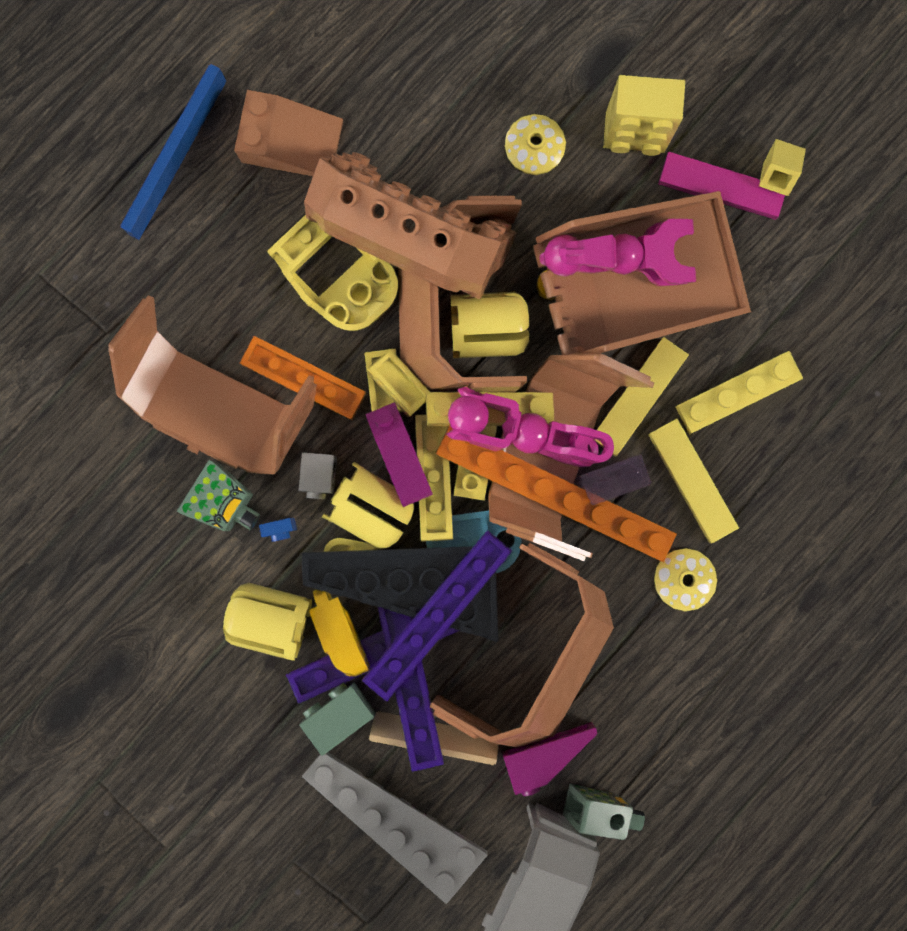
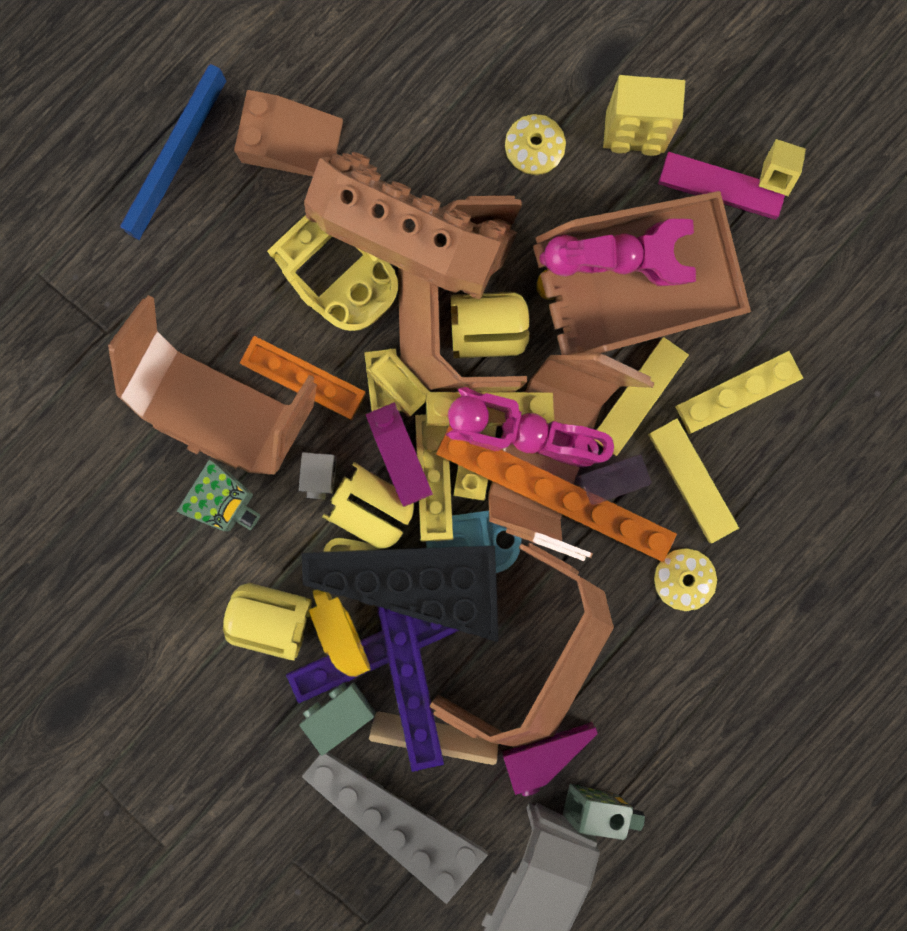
blue plate [259,518,297,542] -> none
dark purple tile [362,530,512,701] -> none

